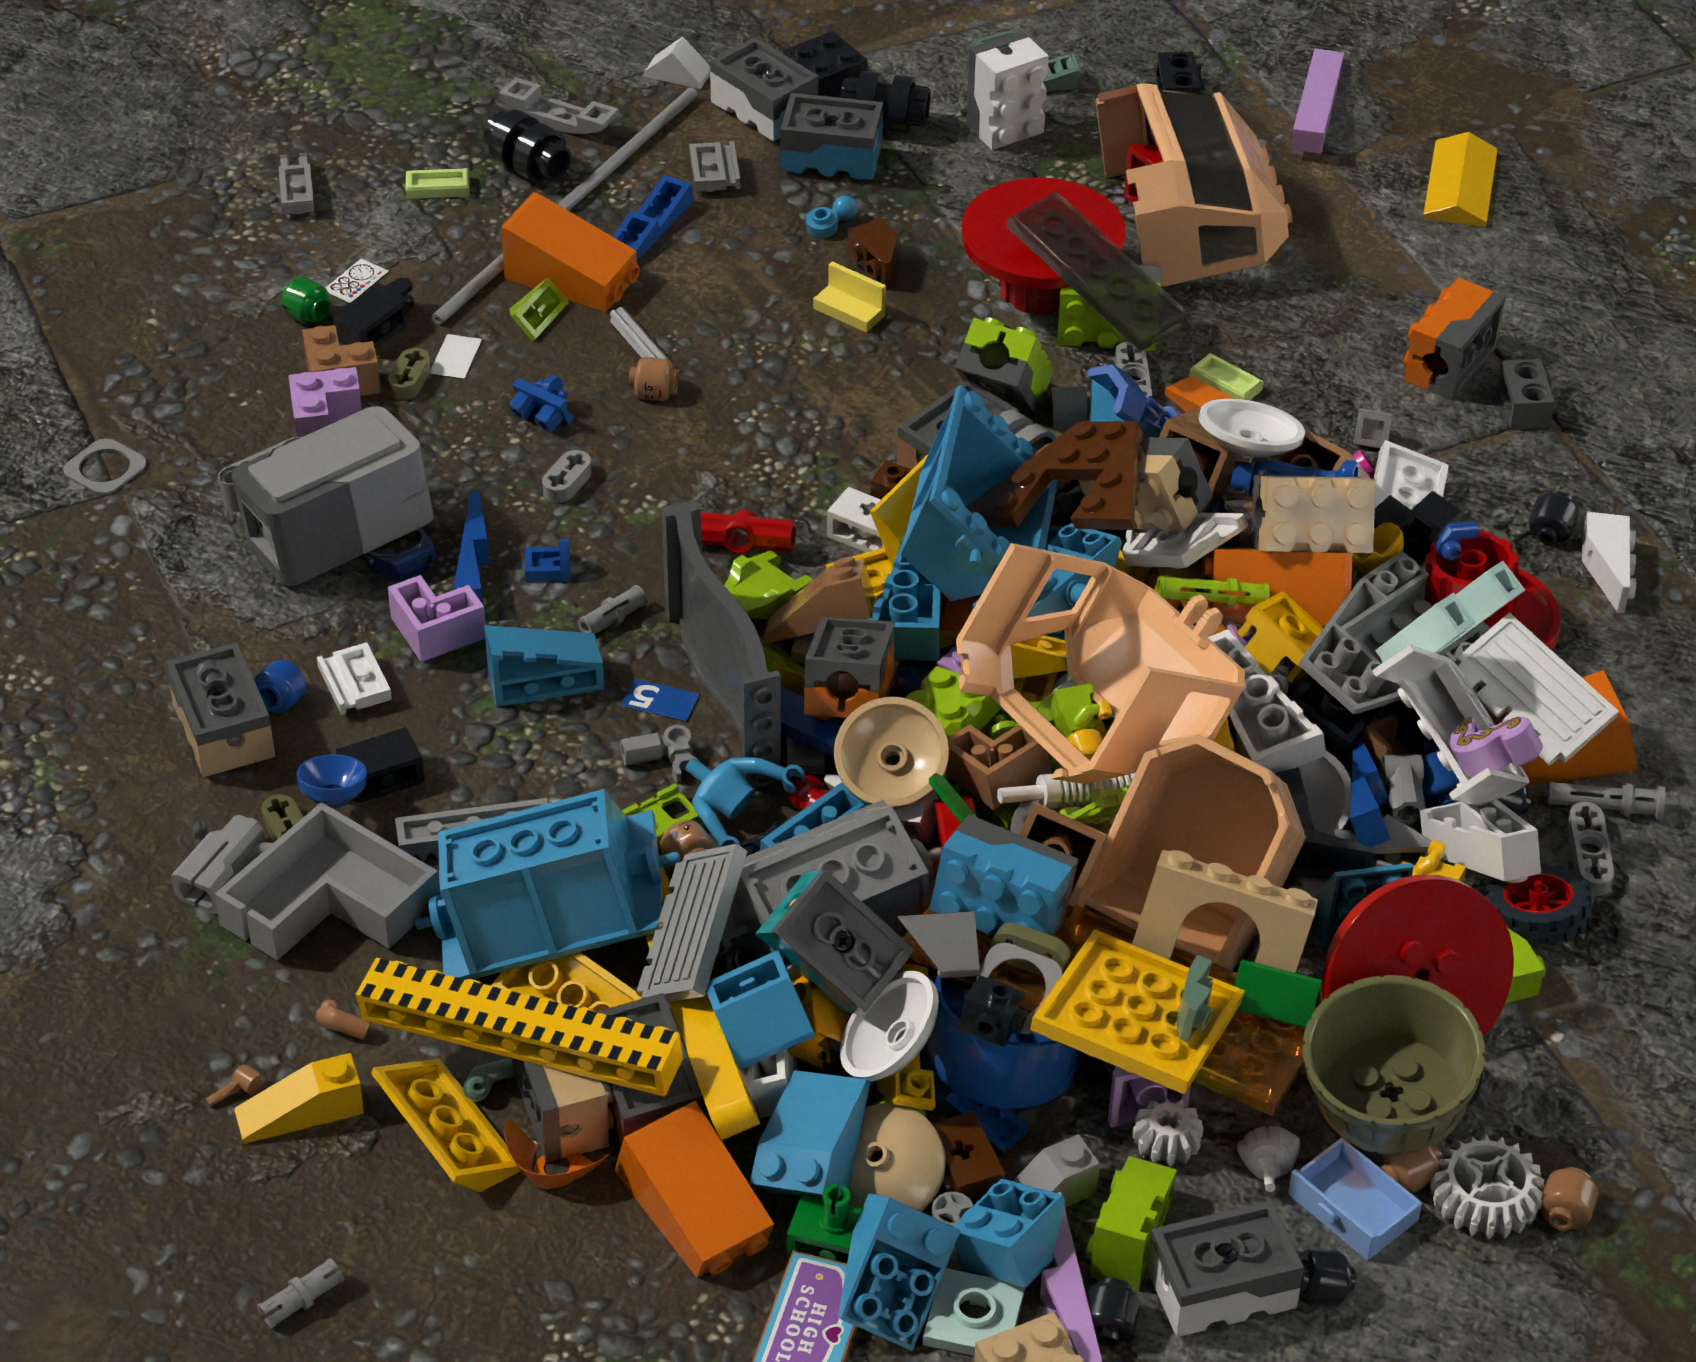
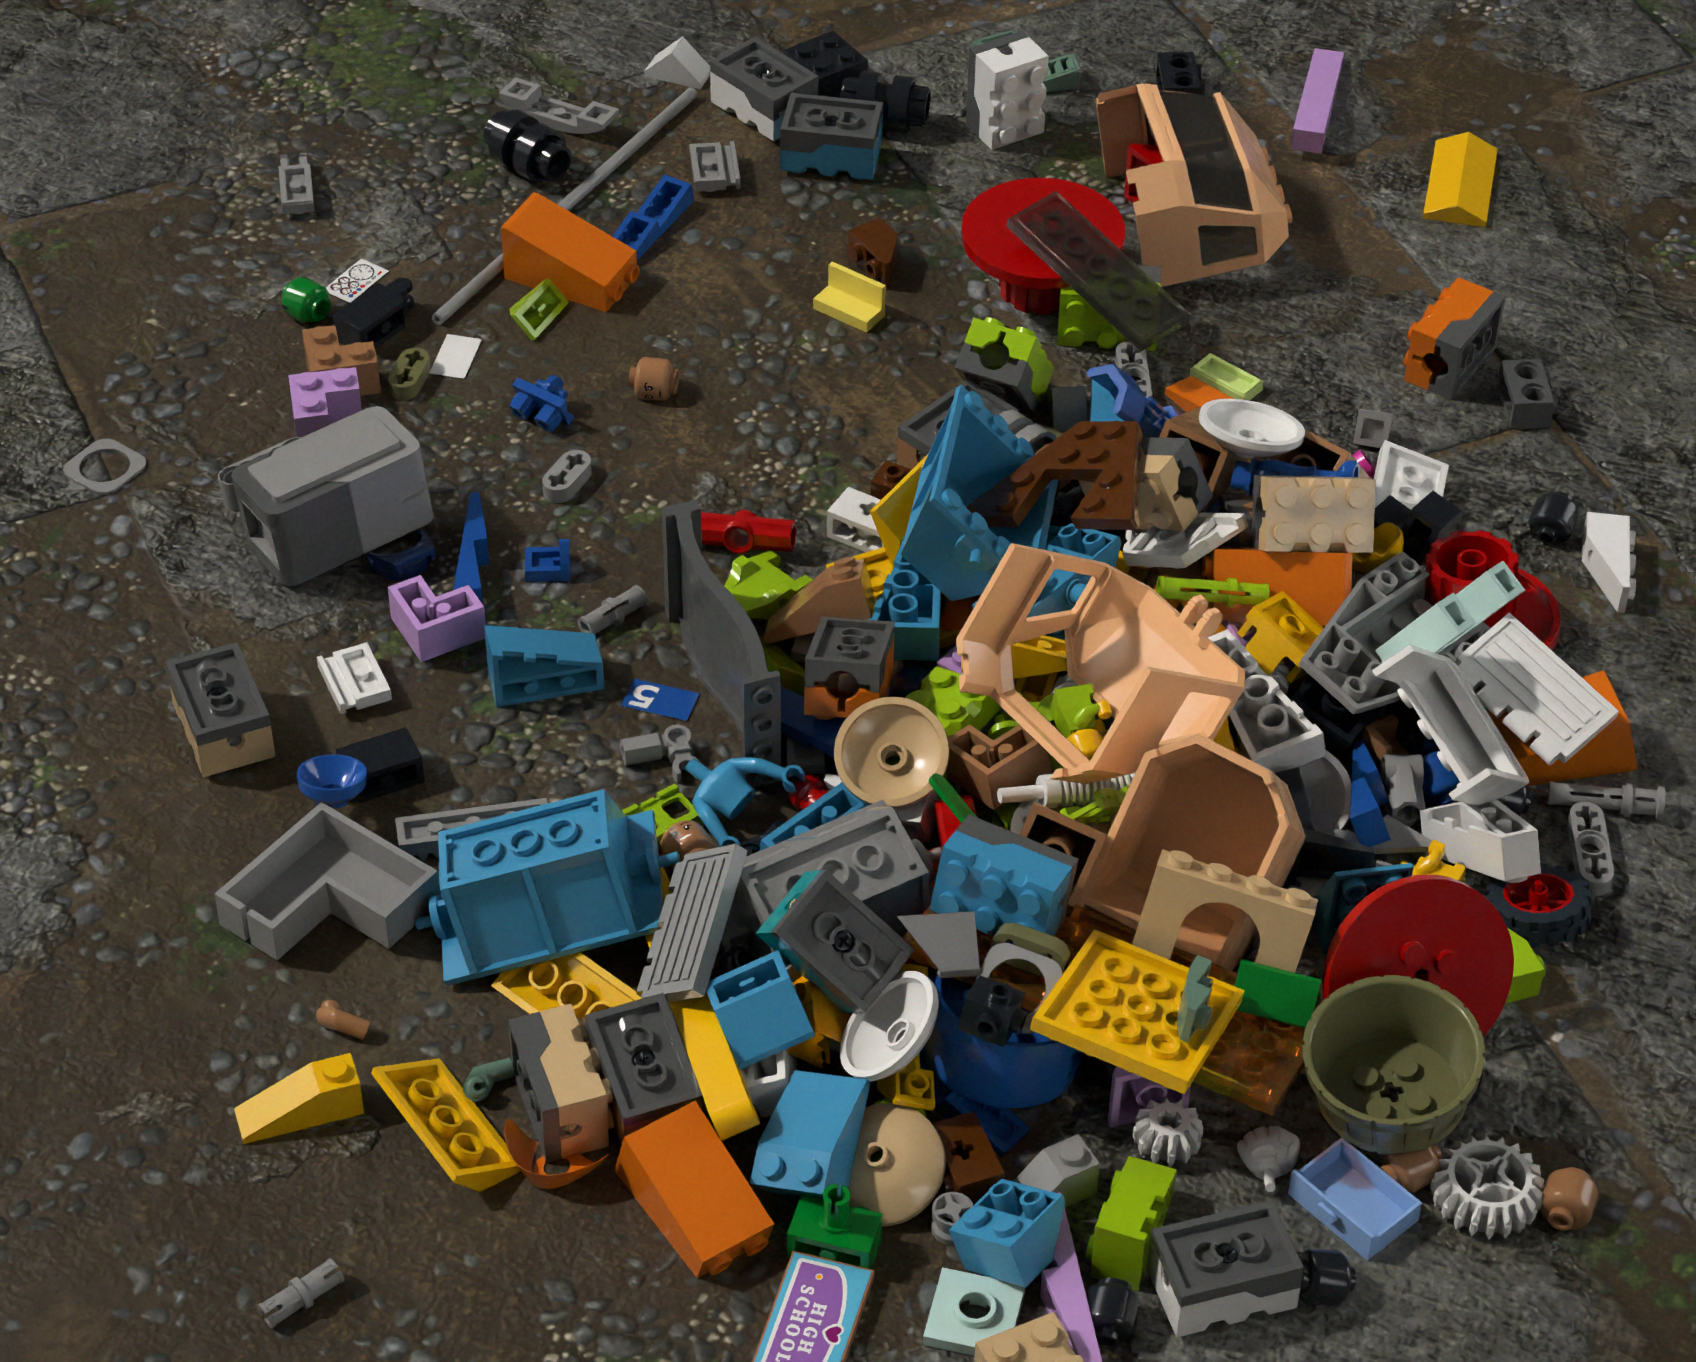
light grey piece [171,815,273,914] -> none
medium nougat hand [206,1065,264,1107] -> none
blue head [254,660,306,714] -> none
olive beam [261,794,303,842] -> none
yellow brick [355,958,683,1097] -> none
yellowish green tile [406,168,470,199] -> none
light grey axle [610,307,668,359] -> none
dark azure plate [806,195,858,239] -> none
dark azure slope [838,1193,961,1351] -> none
blue arm [1436,521,1479,561] -> none
lavender animal [1449,716,1543,777] -> none

